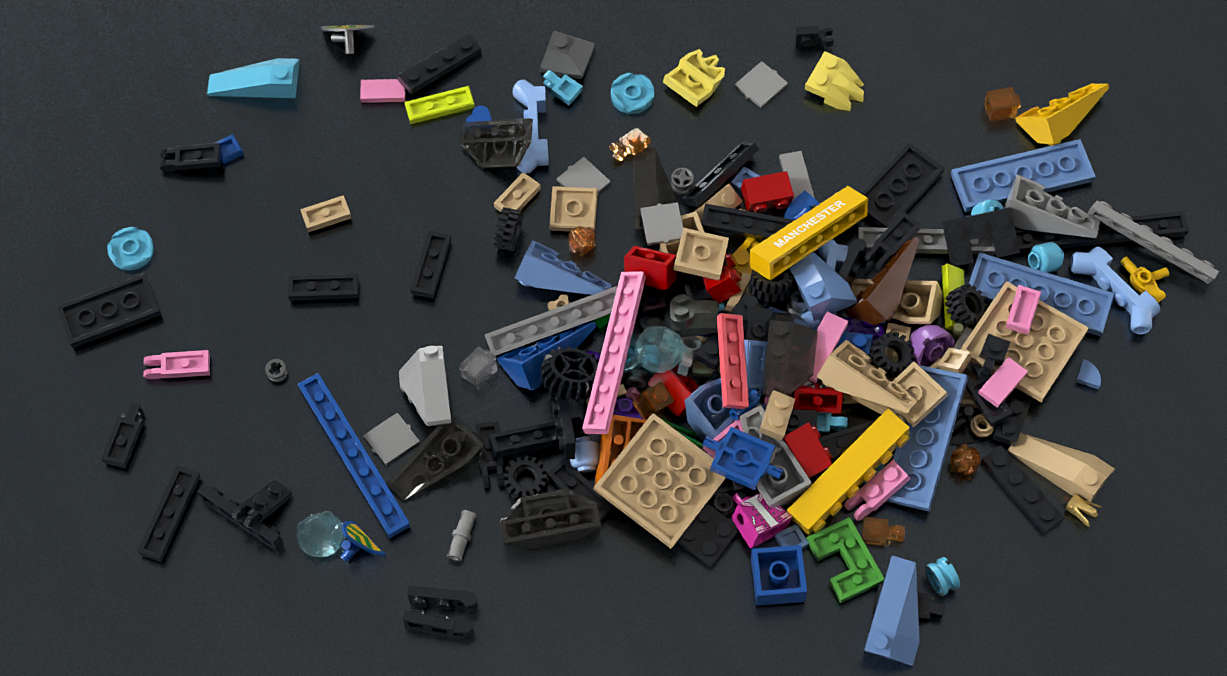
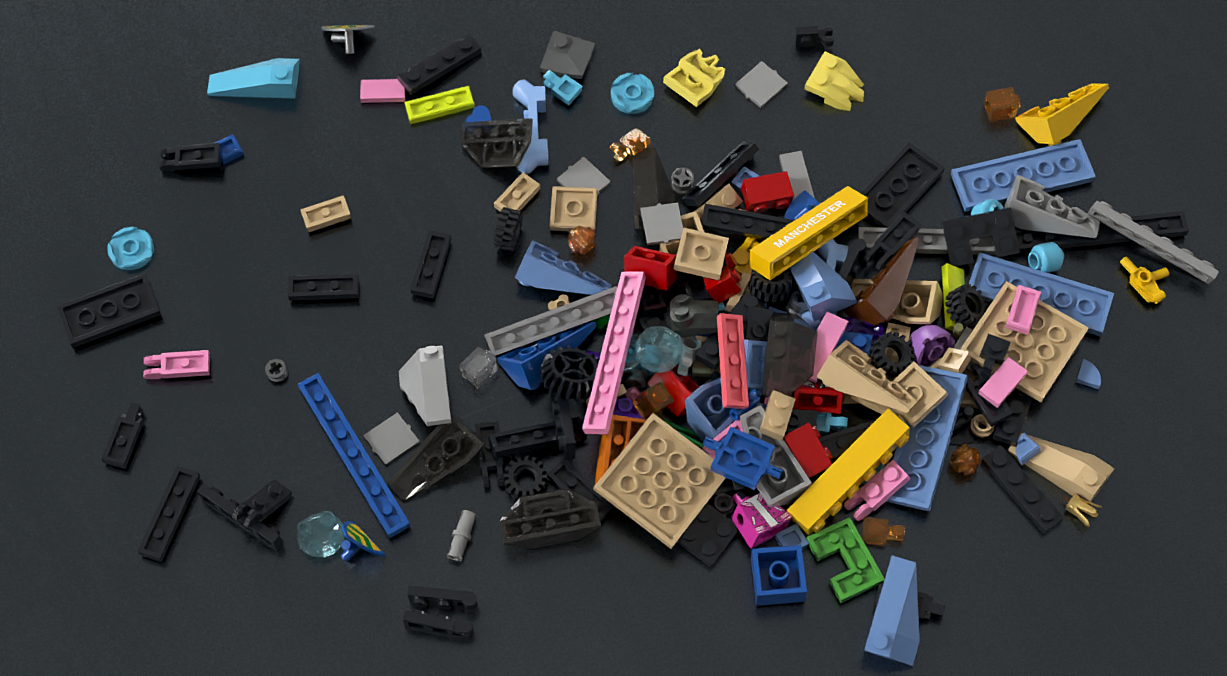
light blue head [570,436,599,473] -> none
medium azure wheel [925,557,960,596] -> none
light blue plate [1070,247,1161,334] -> none
none -> medium blue tile [1016,433,1041,465]

